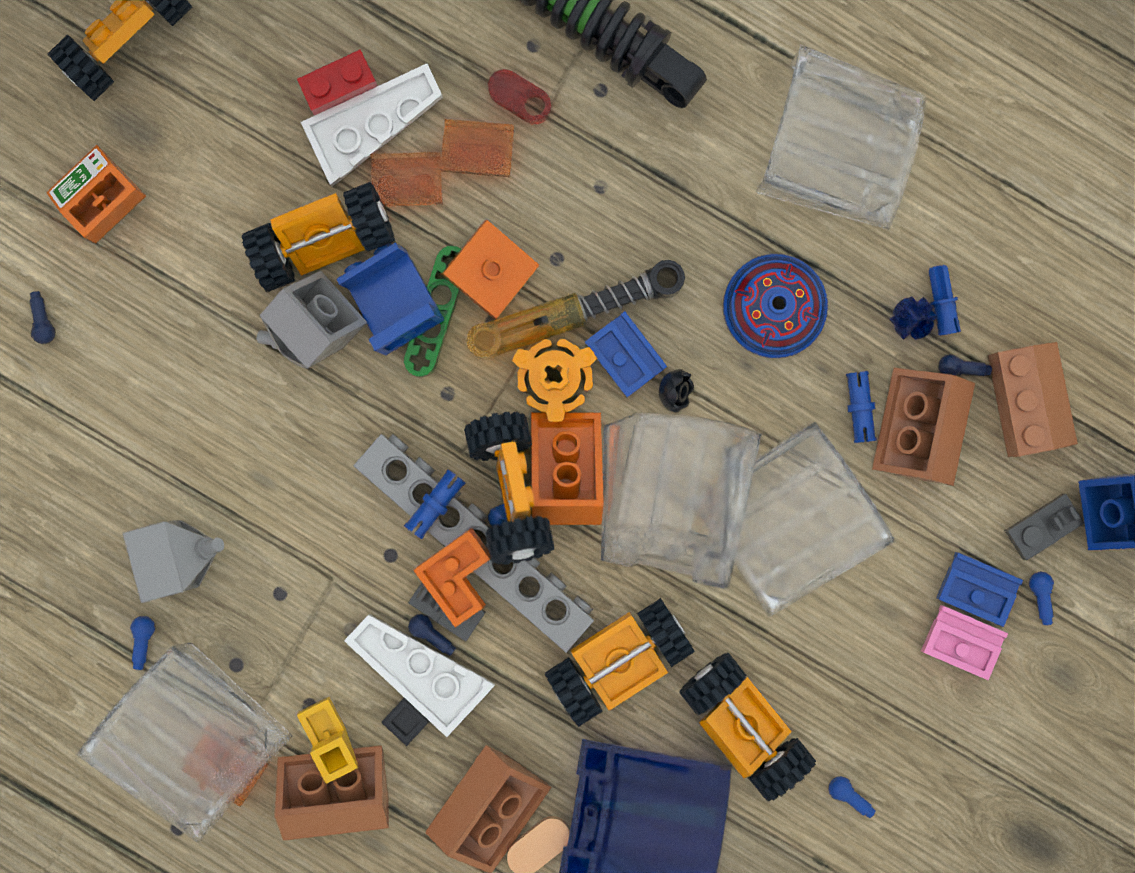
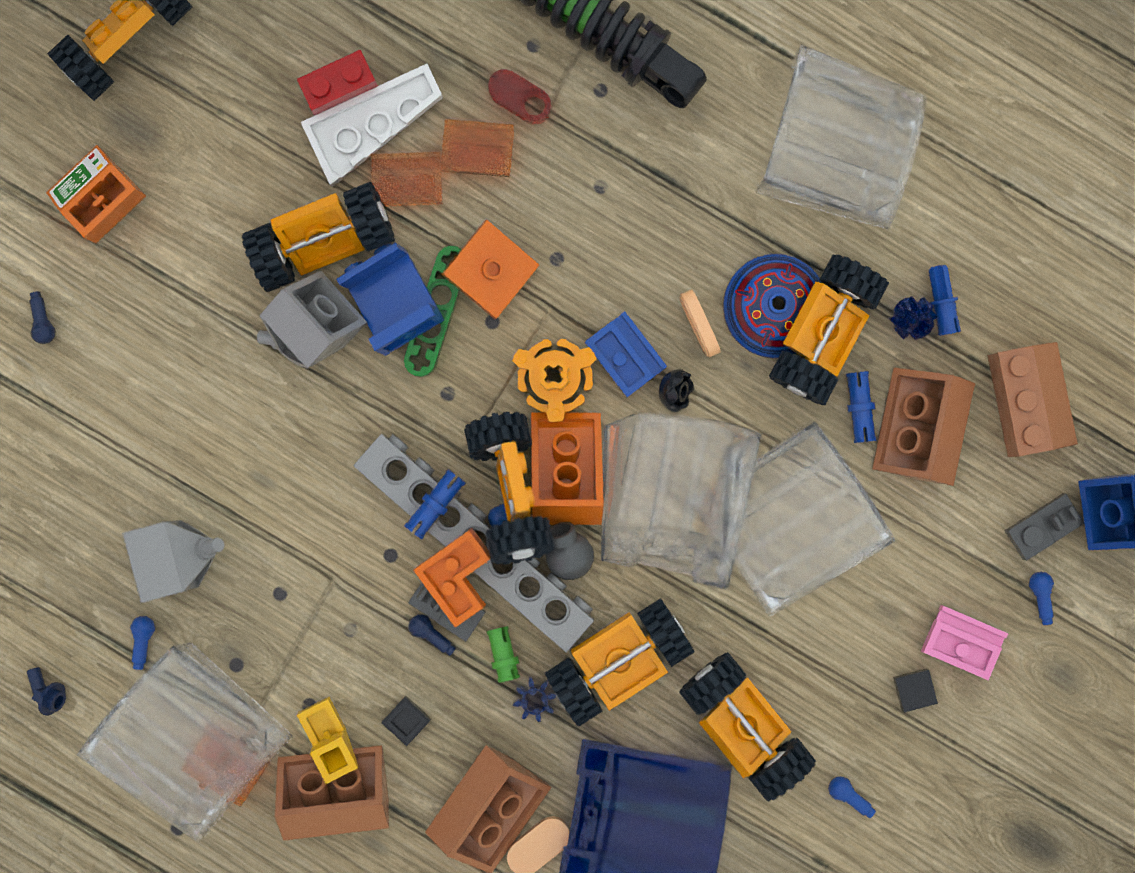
white wing [344,614,495,737] -> none
piece [466,260,685,360] -> none
blue plate [936,552,1023,627] -> none
dark blue piece [938,354,992,376] -> none
none -> dark blue plate [26,667,66,716]
none -> bright green pin [486,626,520,683]
none -> clear blue gear [513,677,557,722]
none -> dark grey piece [546,522,594,580]
none -> light nougat tile [679,289,721,358]
none -> plate [769,254,889,406]
none -> black tile [893,668,938,713]

